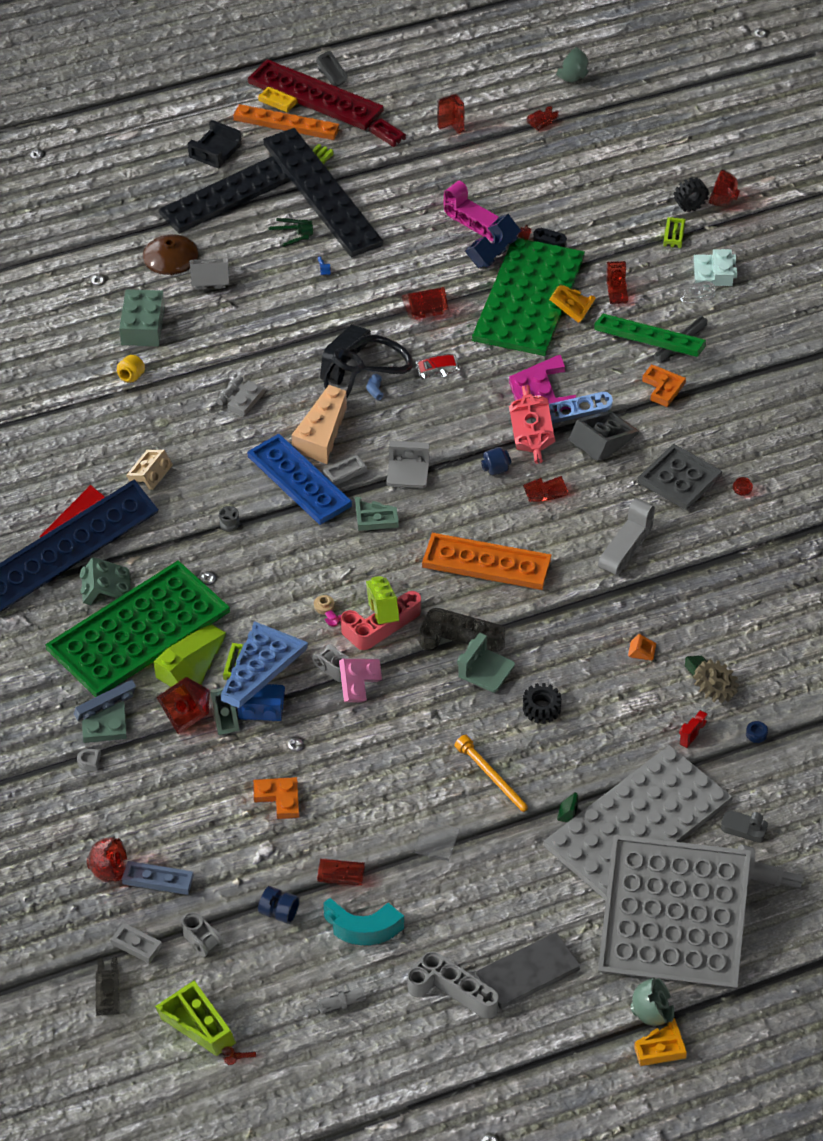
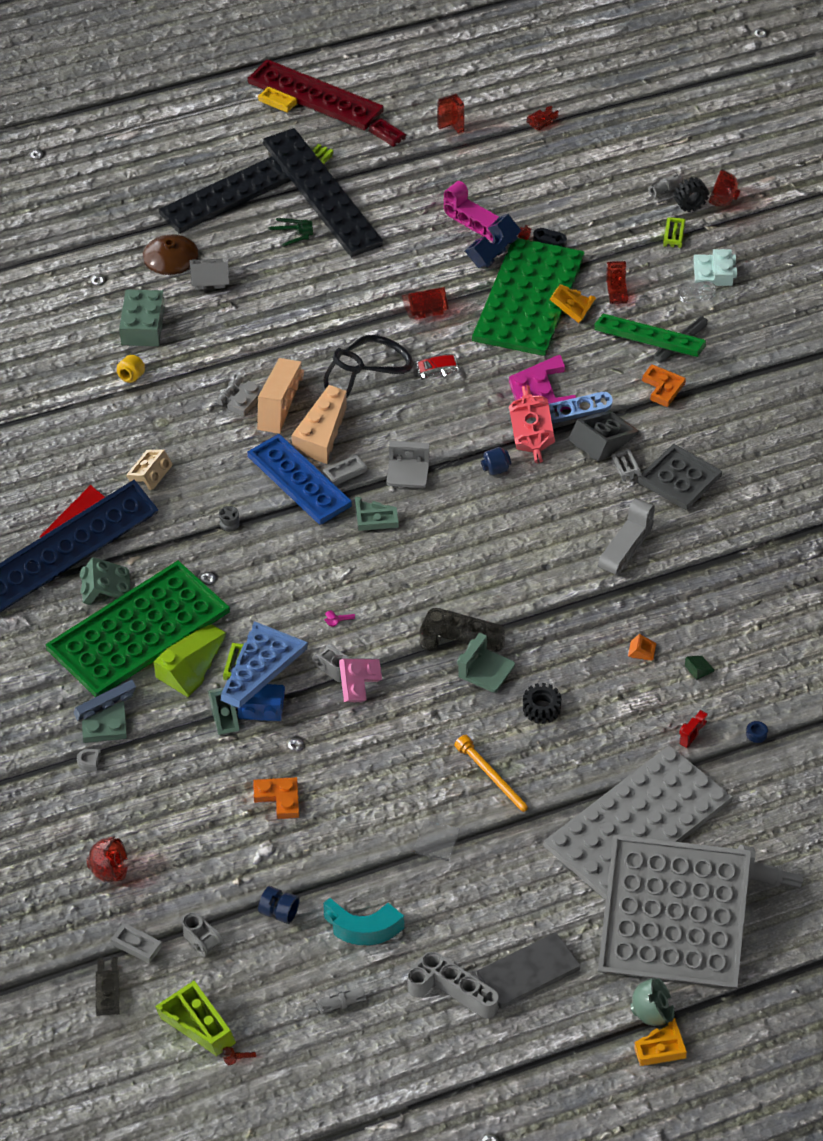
sand blue plate [122,861,194,895] -> none
clear red slope [156,677,210,734] -> none
black panel [187,120,242,169] -> none
orange plate [233,104,339,140] -> none
tan plate [314,595,335,615] -> none
dark grey piece [316,51,348,87] -> none
blue hand [317,256,331,275] -> none
clear red plate [317,859,365,886] -> none
black beam [320,324,371,385] -> none
coral beam [341,591,421,650] -> none
medium blue arm [366,374,384,401] -> none
lime arch [366,576,399,624] -> none
orange plate [422,532,552,590] -> none
clear red slope [523,476,569,502] -> none
sand green cylinder [556,47,589,83] -> none
dark green slope [557,792,578,823] -> none
dark tan gear [693,659,739,703] -> none
dark grey piece [721,810,768,843] -> none
clear red plate [733,477,753,496] -> none
none -> light nougat wedge [257,358,304,434]
none -> light grey tile [611,449,642,481]
none -> light grey pin [648,173,683,197]

